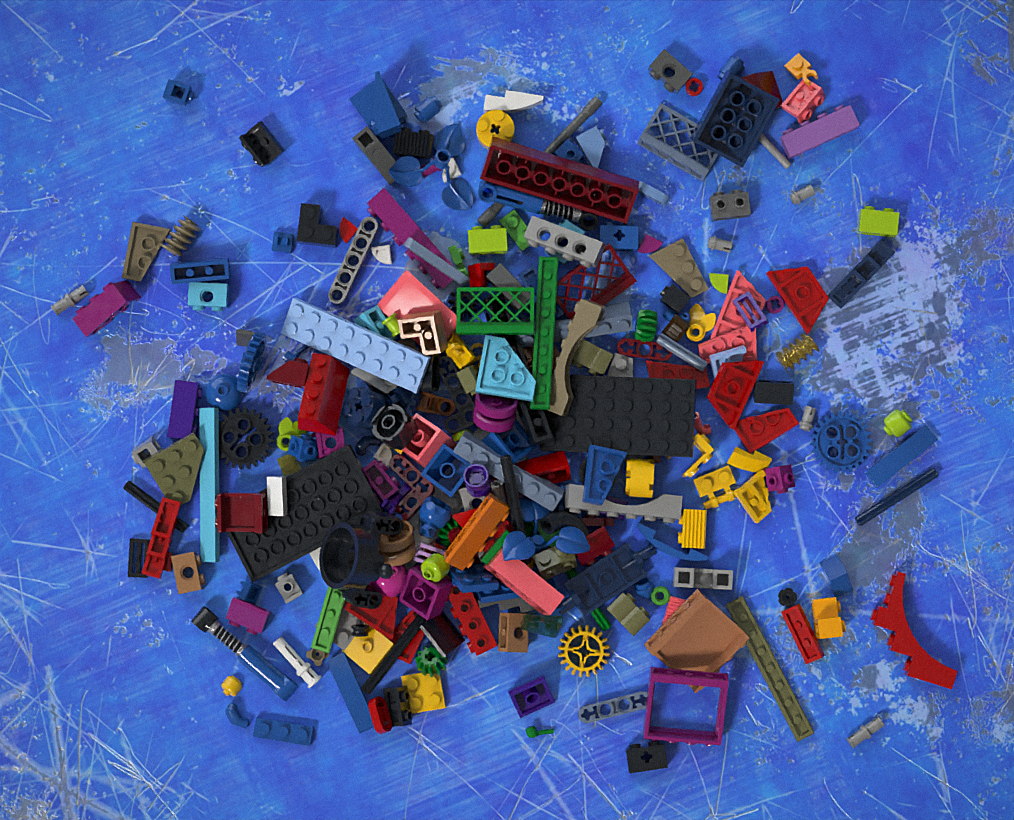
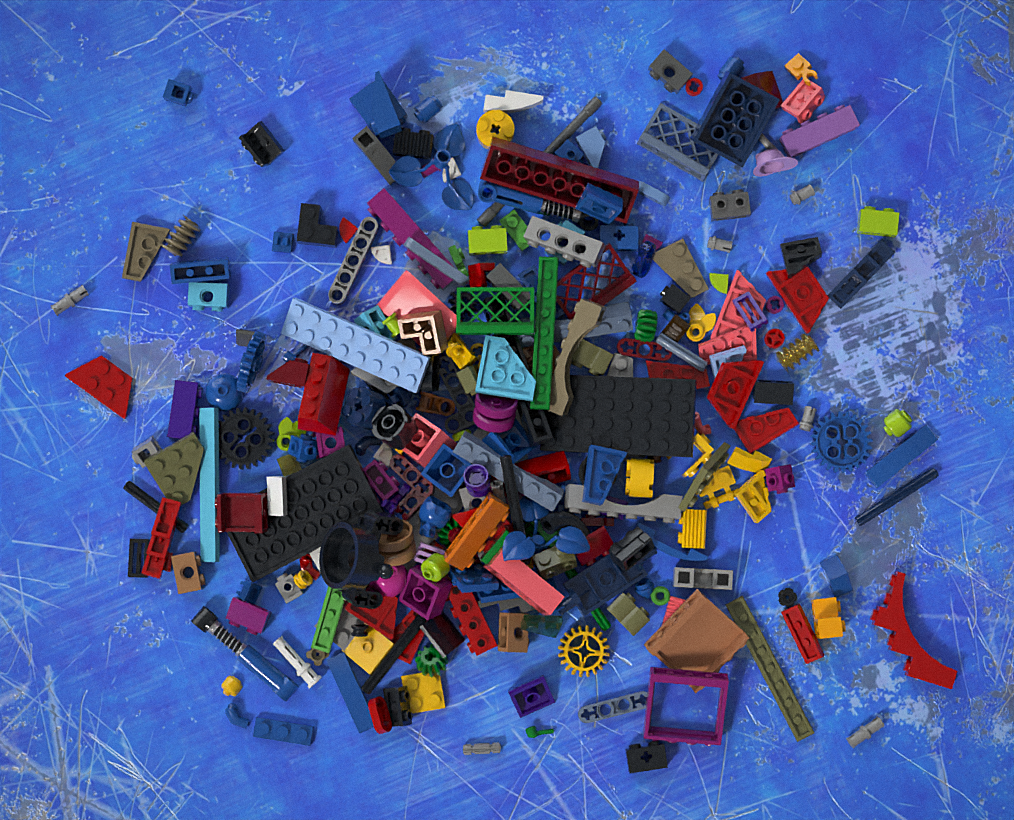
magenta wedge [72,280,141,337] -> none
none -> red wing [65,355,133,419]
none -> yellow bush [293,570,313,589]
none -> red arm [299,554,321,581]
none -> light grey axle [463,742,501,755]
none -> blue slope [575,183,623,224]
none -> black brick [608,526,655,572]
none -> clear blue plate [632,241,656,278]
none -> olive plate [678,442,731,512]
none -> lavender piece [753,149,798,177]
none -> red wheel [764,329,785,349]
none -> black wing [780,237,822,278]

